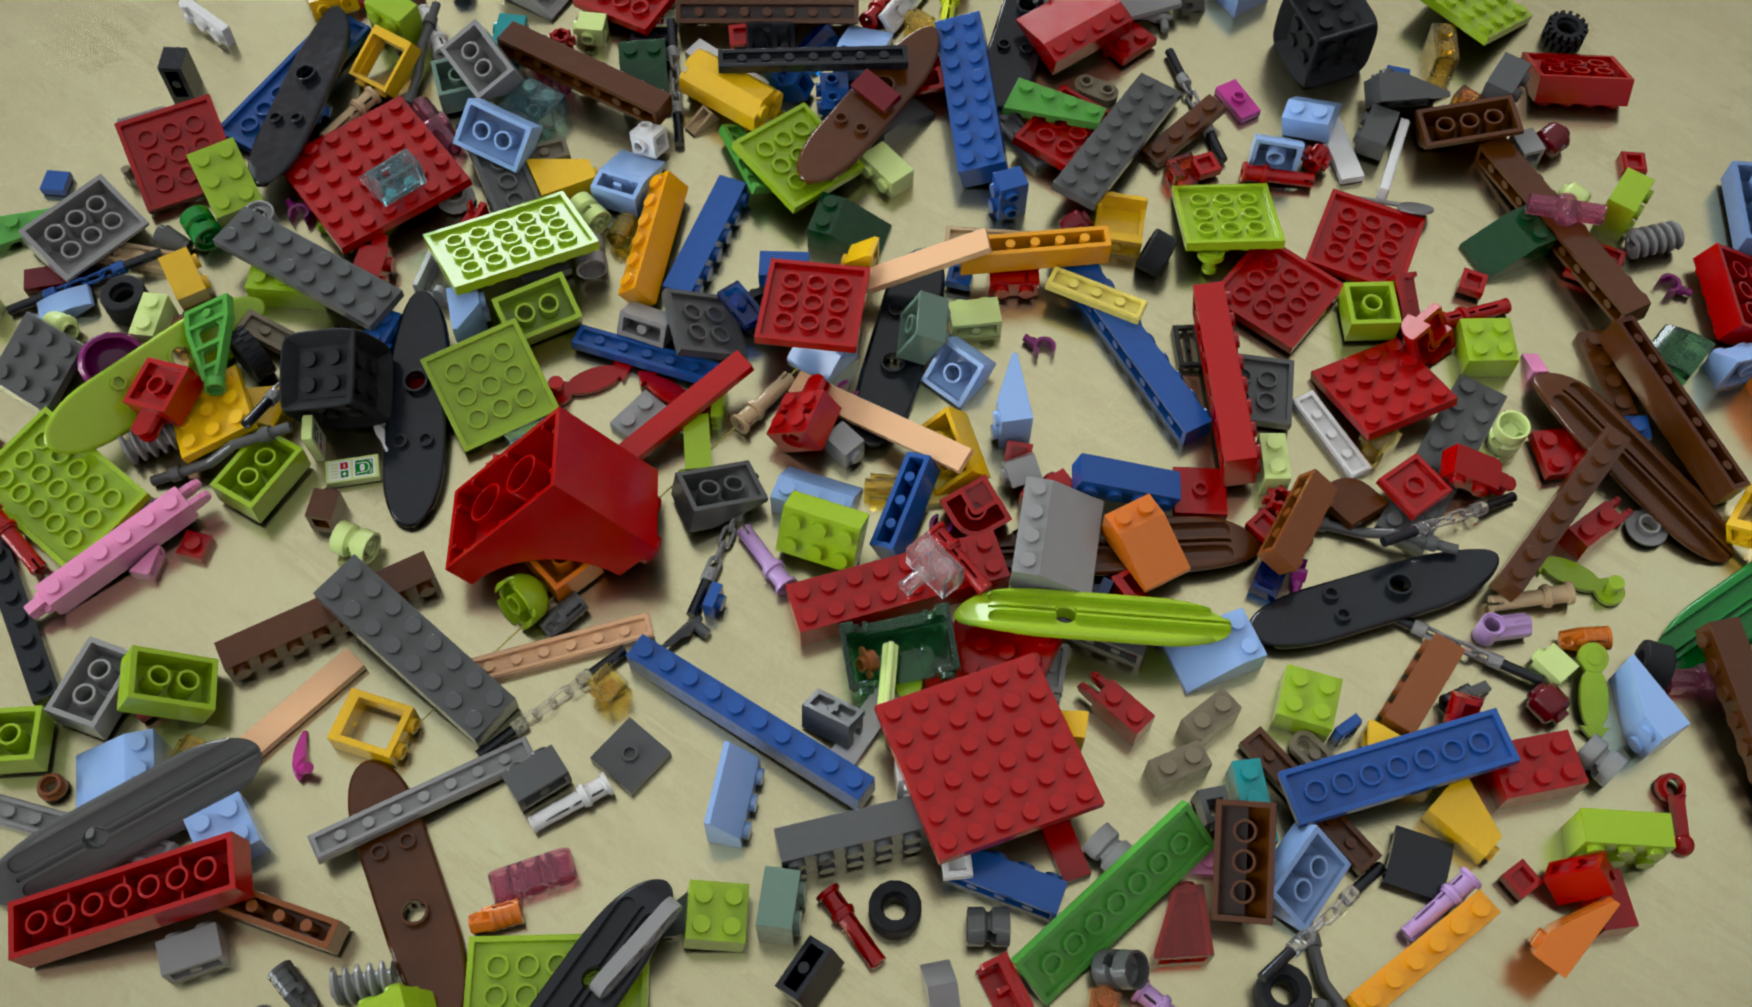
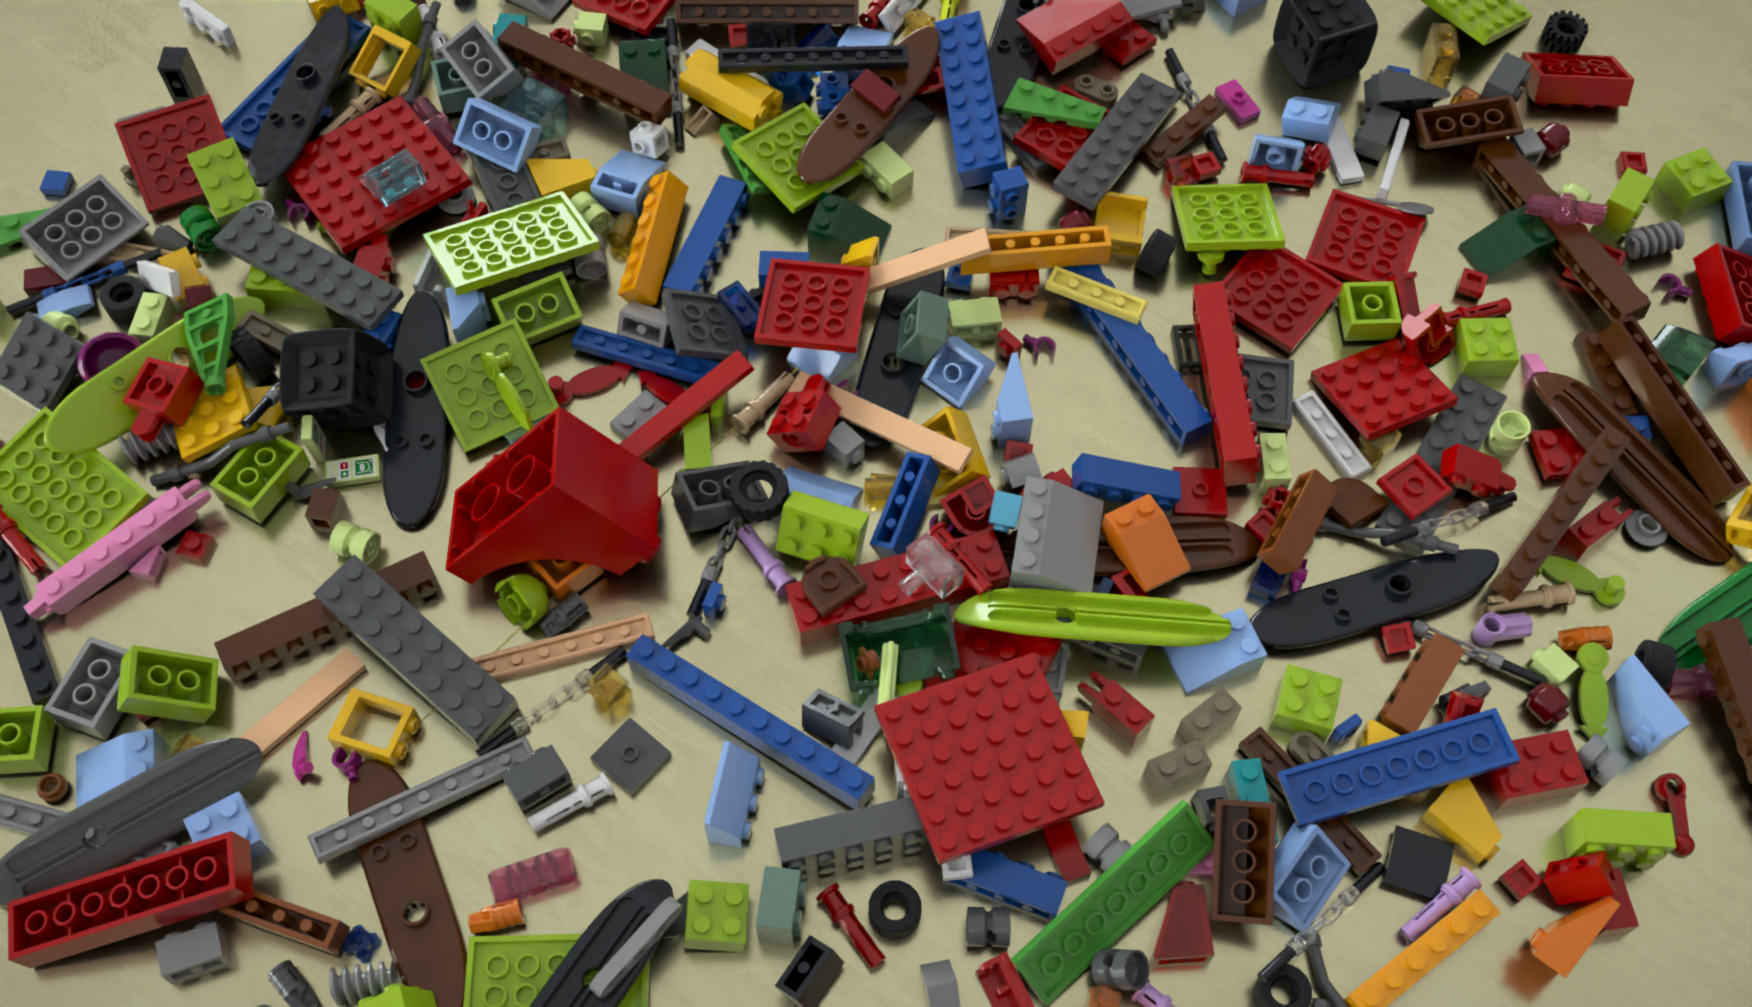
none -> white tile [137,260,182,297]
none -> dark red brick [184,283,213,310]
none -> dark grey bar [285,477,336,500]
none -> magenta piece [332,746,362,782]
none -> clear blue plate [342,925,379,960]
none -> lime brick [481,351,534,430]
none -> black tyre [729,460,789,522]
none -> reddish brown tile [801,555,868,618]
none -> medium azure brick [988,490,1023,533]
none -> red plate [996,328,1022,360]
none -> red plate [1380,621,1417,655]
none -> lime brick [1654,147,1733,215]

